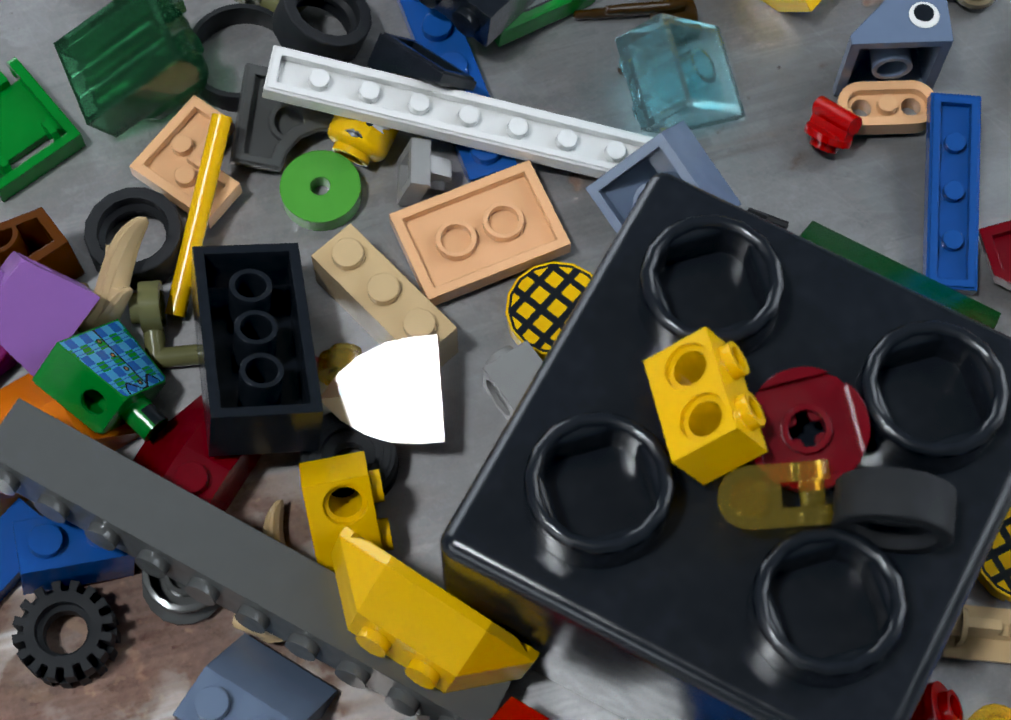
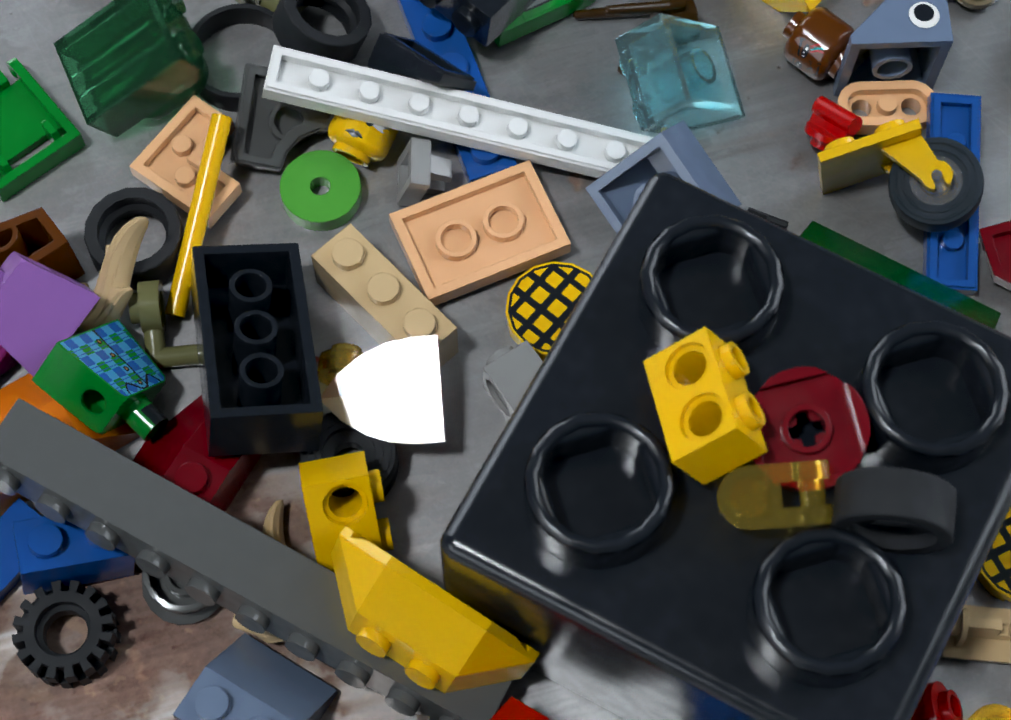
none -> reddish brown head [782,7,855,81]
none -> plate [817,118,984,232]

